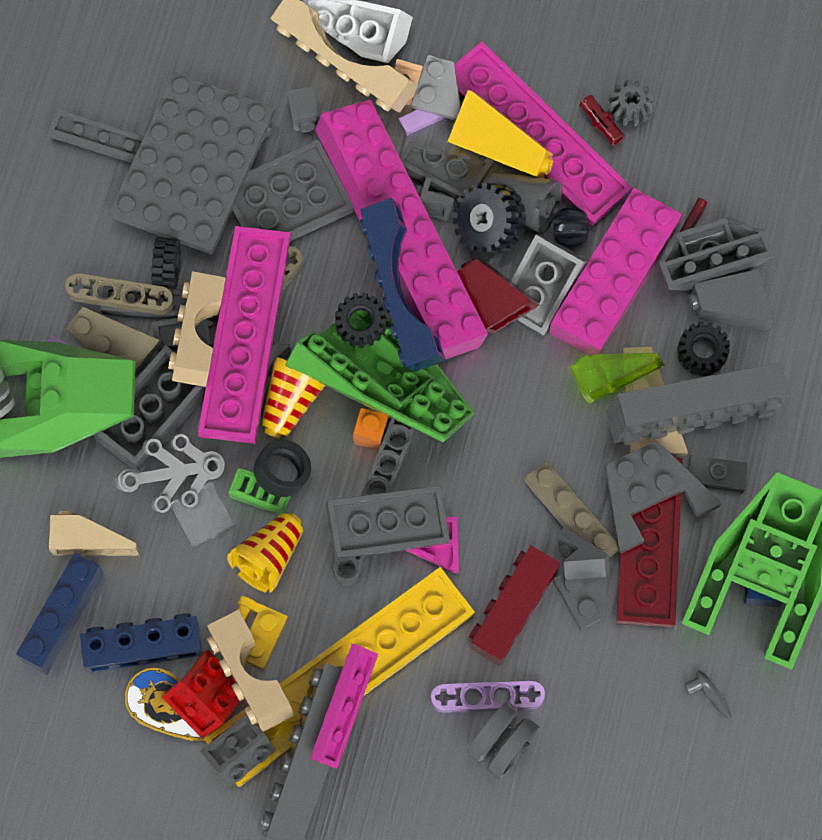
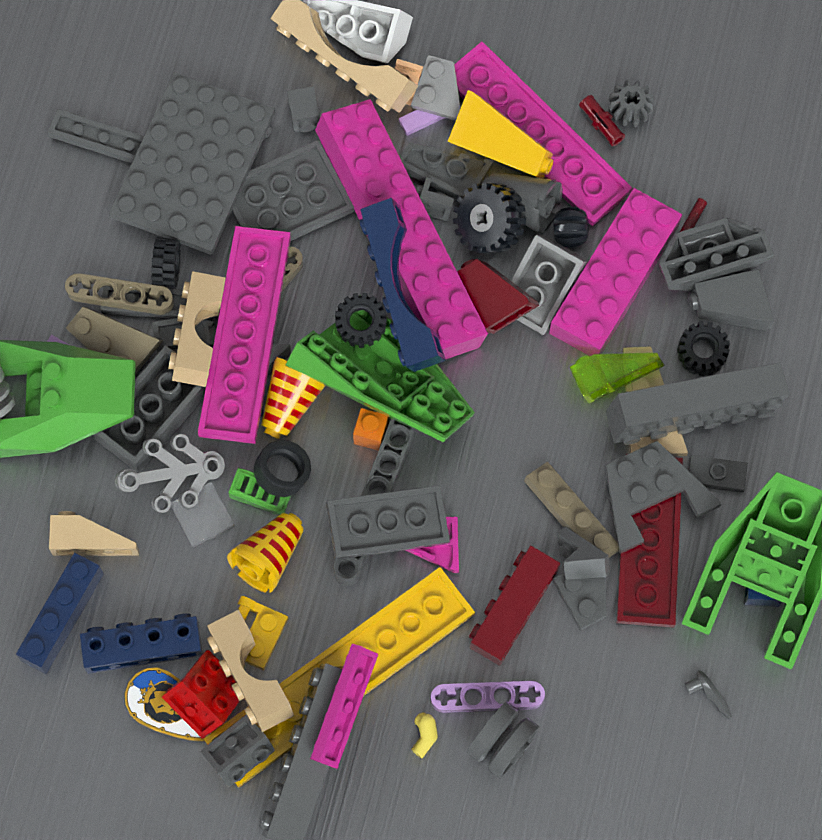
none -> light yellow arm [411,713,438,758]

